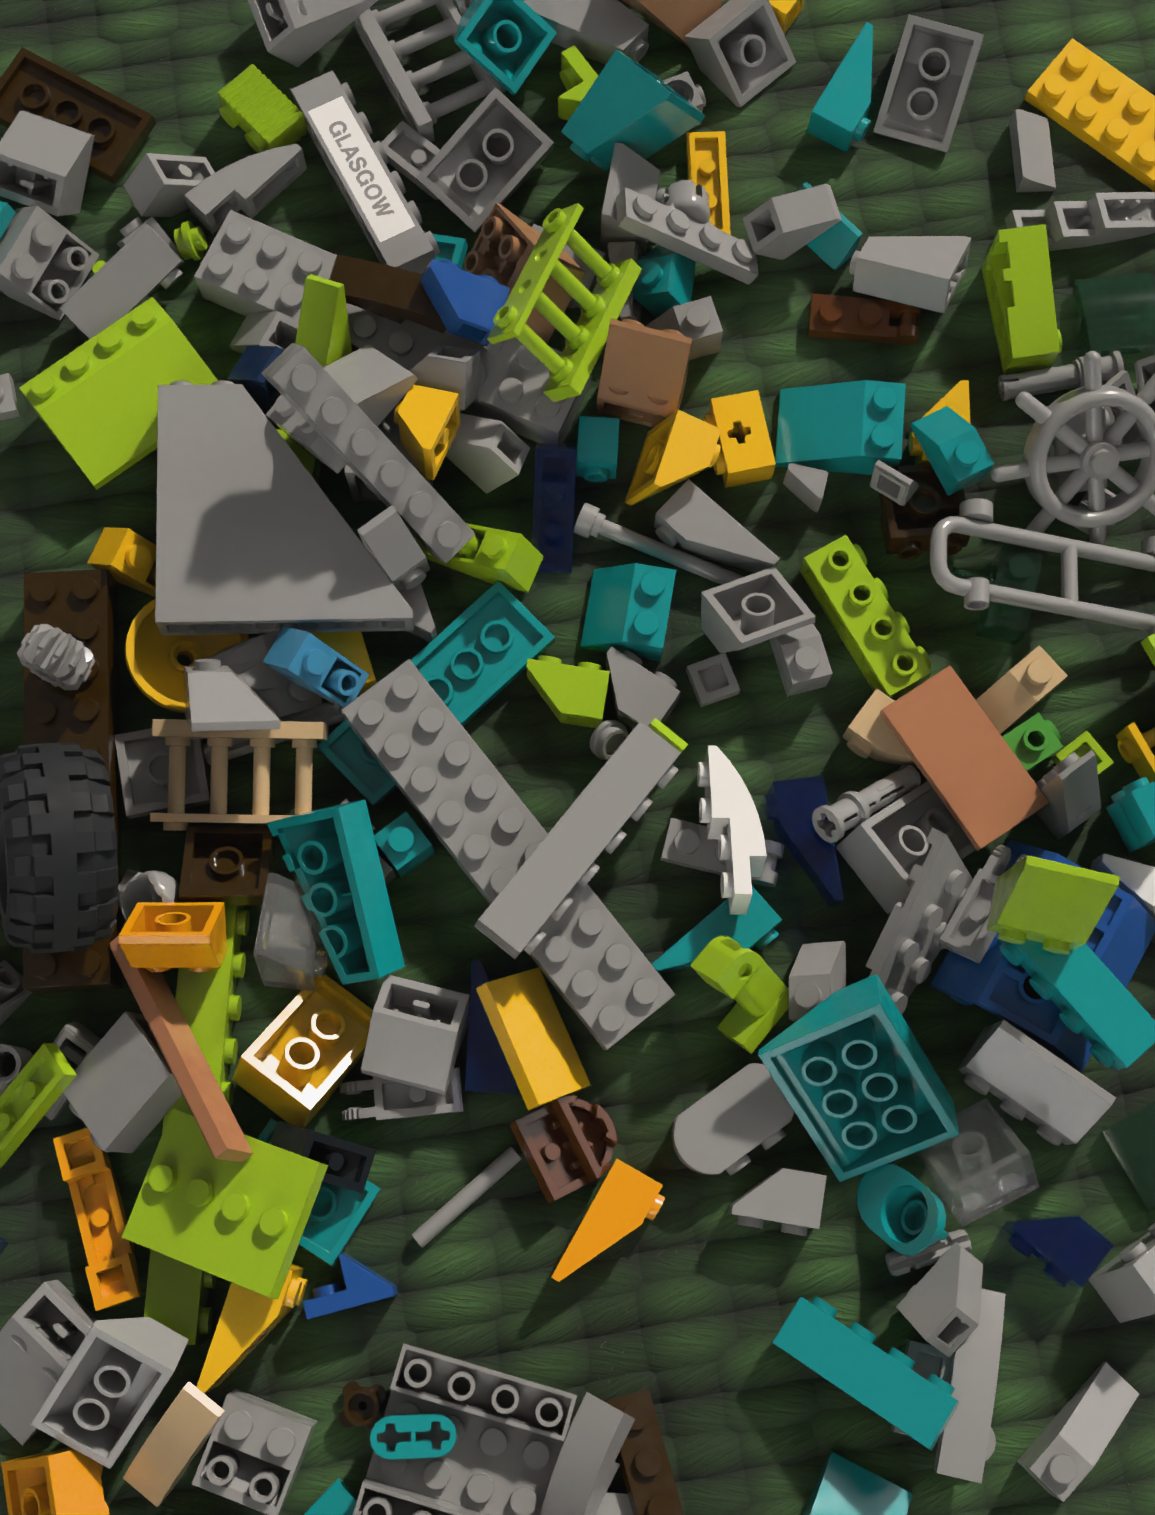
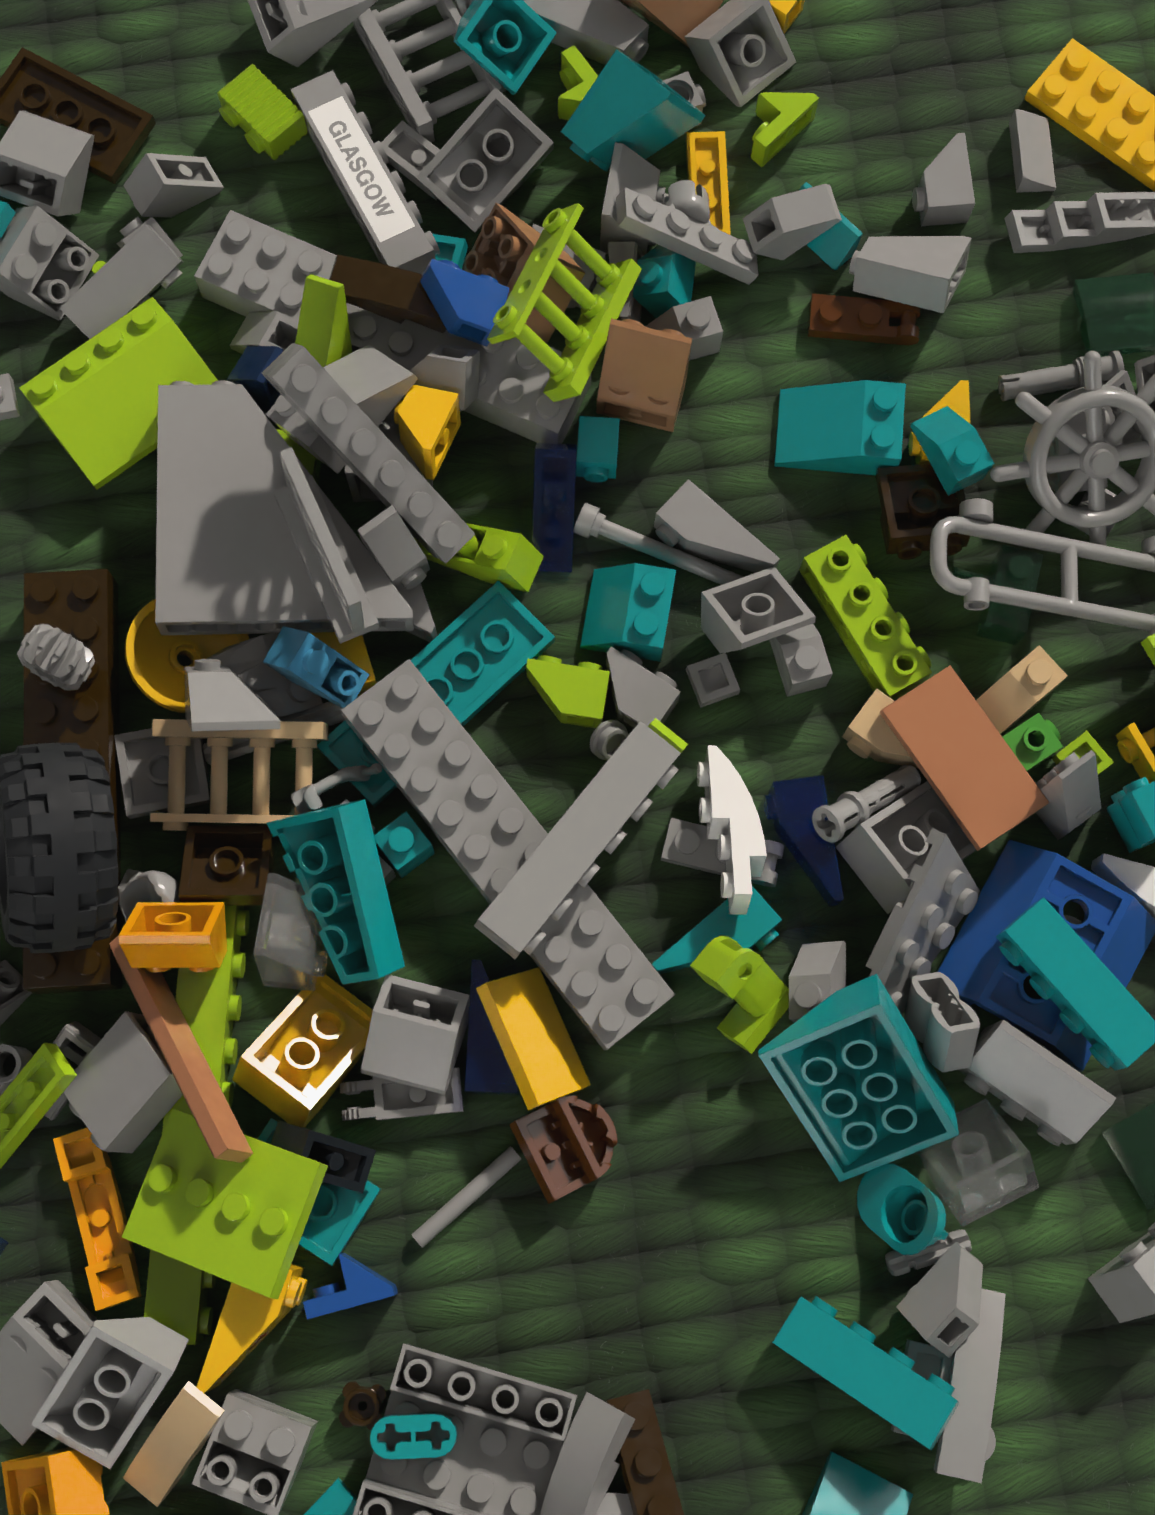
yellow slope [87,527,156,597] -> none
lime plate [174,221,208,261] -> none
light grey slope [184,144,307,234] -> none
light grey slope [446,413,530,494] -> none
light orange slope [551,1159,665,1282] -> none
yellow slope [624,410,721,506] -> none
light grey brick [671,1063,794,1176] -> none
yellow brick [703,390,776,488] -> none
light grey slope [728,1168,827,1236] -> none
light grey slope [783,463,828,513] -> none
teal slope [807,22,873,153] -> none
light grey slope [870,460,919,506] -> none
light grey slope [873,14,984,153] -> none
light grey hinge [939,844,1027,964] -> none
lime wedge [981,224,1062,375] -> none
lime slope [987,855,1120,954] -> none
clear blue slope [1002,1215,1114,1288] -> none
light grey slope [1017,1361,1139,1502] -> none
none -> light grey fence [273,447,379,644]
none -> light grey piece [291,763,382,814]
none -> lime slope [751,92,819,168]
none -> light grey brick [904,972,980,1072]
none -> light grey slope [912,133,975,226]

